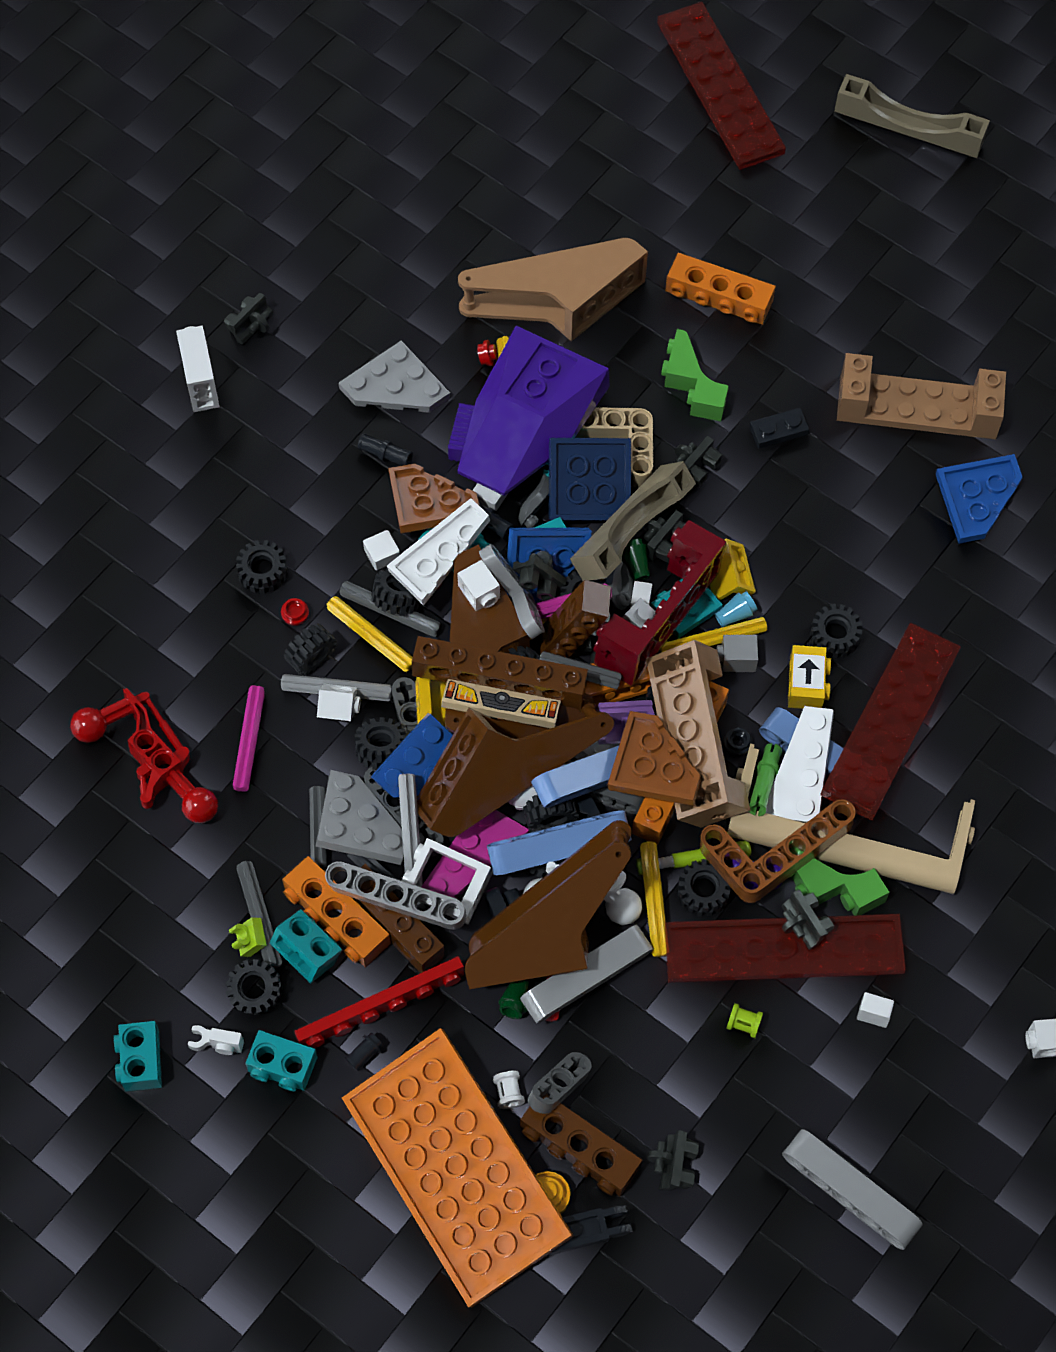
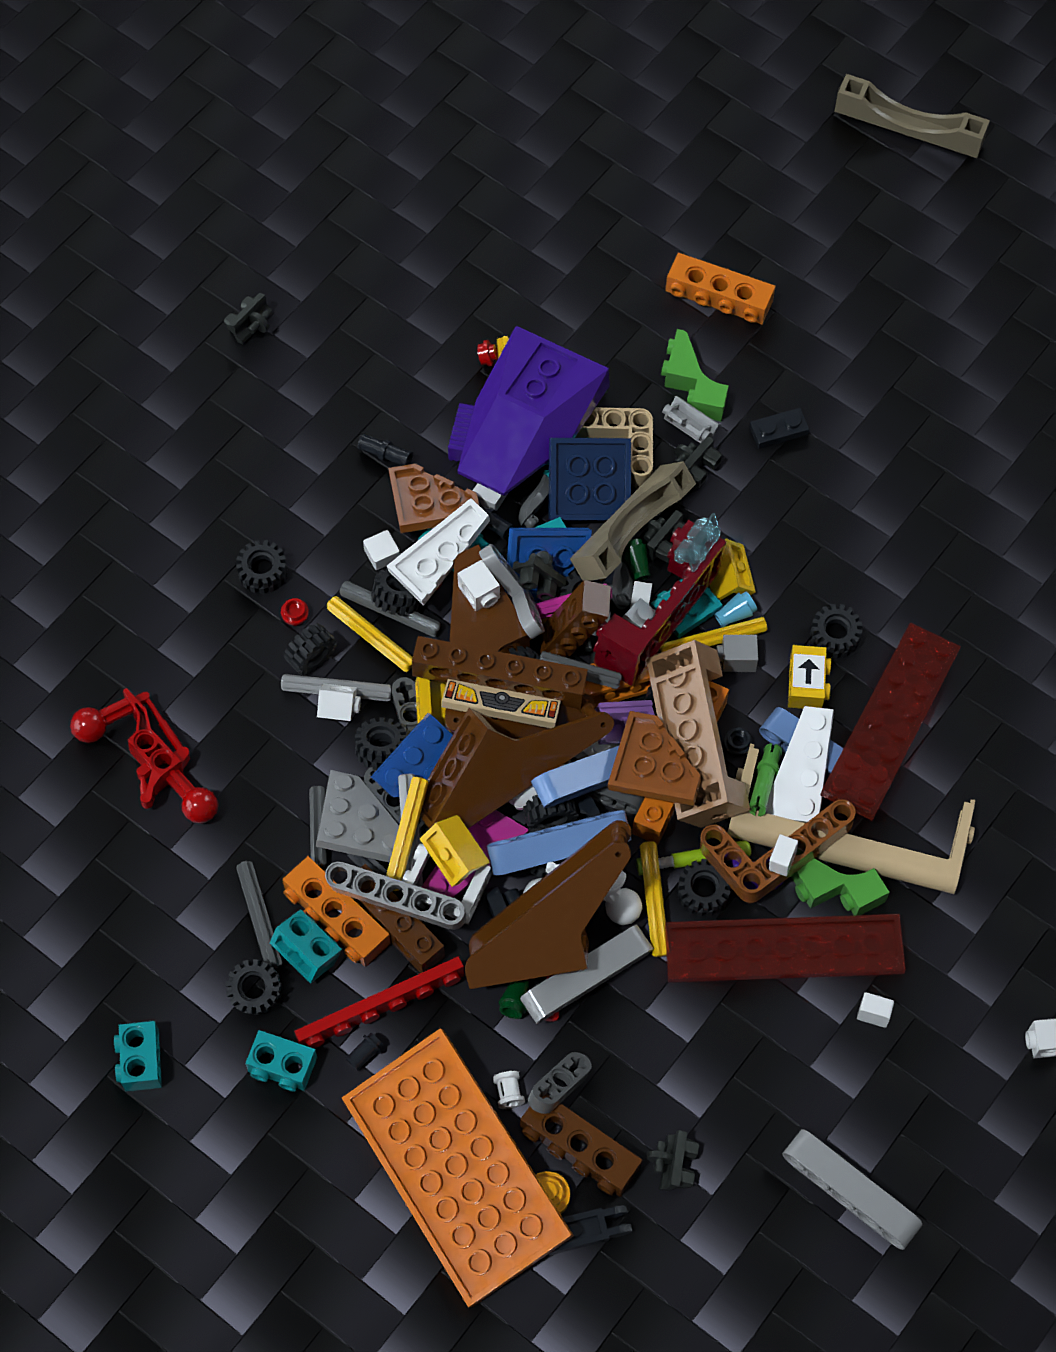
white window [176,325,220,412] -> none
white plate [188,1025,244,1055] -> none
lime tile [229,917,266,957] -> none
dark pink axle [233,685,265,792] -> none
light grey plate [339,341,450,412] -> none
medium nougat piece [458,238,648,341] -> none
clear red plate [657,2,786,170] -> none
lime bush [726,1003,763,1038] -> none
pearl dark grey hips [782,889,834,950] -> none
medium nougat plate [837,353,1006,439] -> none
blue plate [936,454,1022,543] -> none
none -> yellow axle [386,777,429,891]
none -> yellow panel [420,815,489,887]
none -> light grey hinge [662,396,719,443]
none -> clear light blue hinge [674,513,721,572]
none -> white piece [769,834,798,877]

